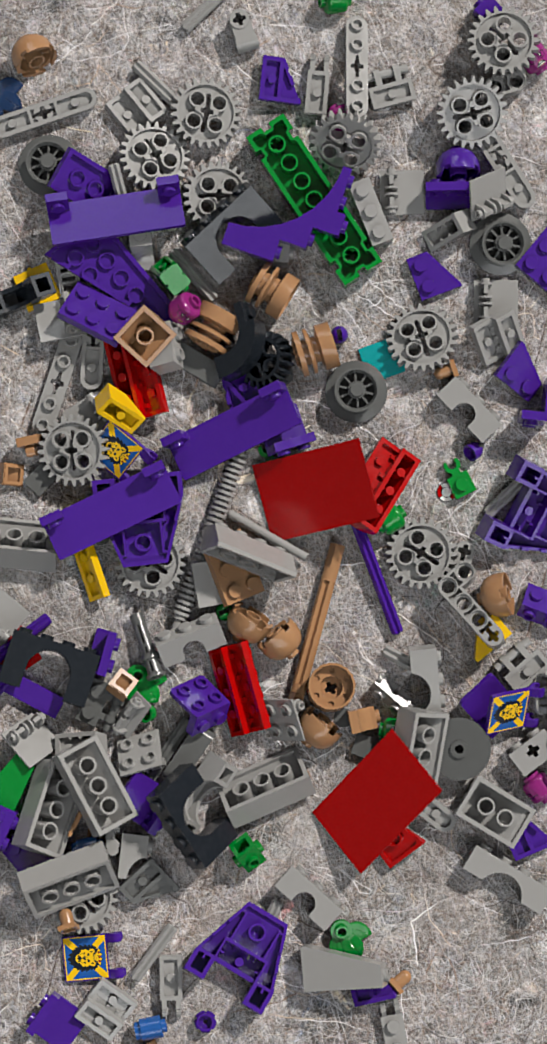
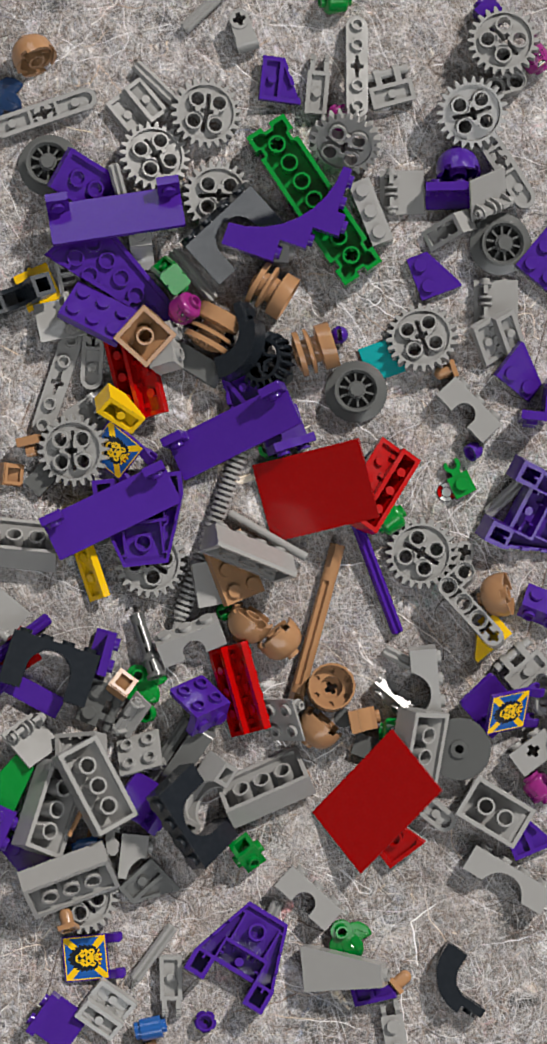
none -> black arch [435,940,486,1018]

